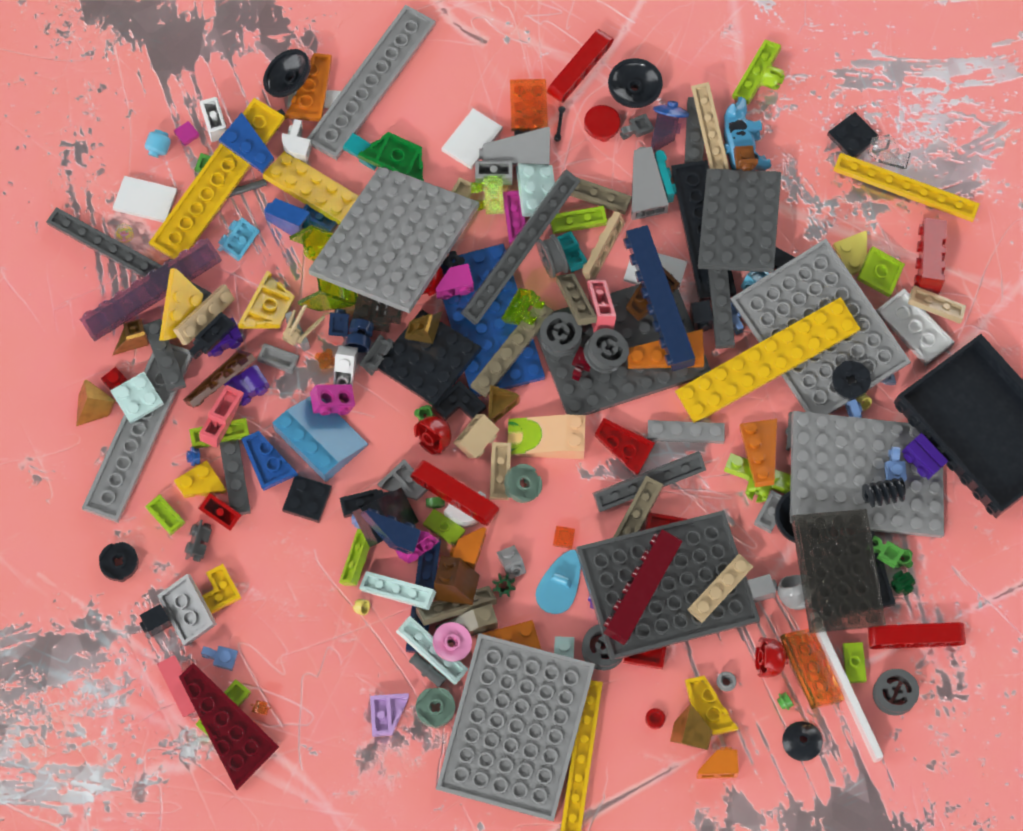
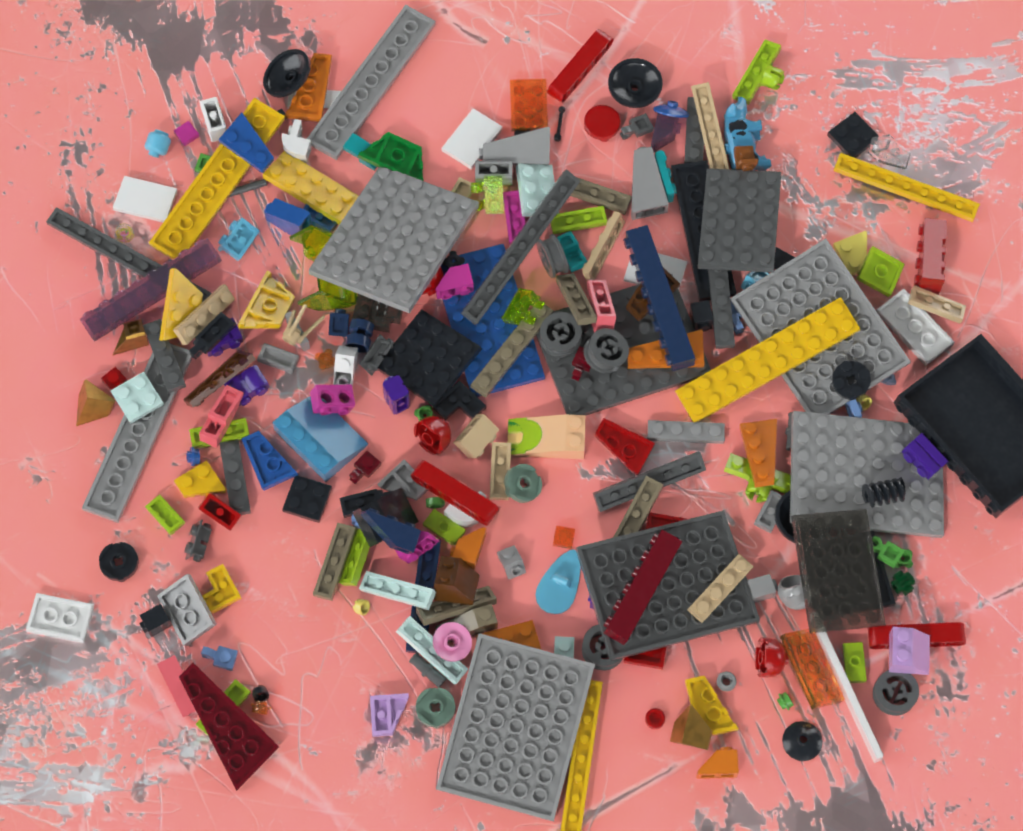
pearl gold slope [404,310,443,344] -> none
pearl gold slope [488,385,520,424] -> none
dark green gear [492,572,516,597] -> none
medium blue plate [884,447,907,482] -> none
none -> white tile [26,593,94,643]
none -> black hinge [252,685,269,703]
none -> dark tan plate [313,522,357,601]
none -> dark red plate [349,451,381,484]
none -> dark purple brick [382,375,410,415]
none -> lavender slope [889,627,930,675]

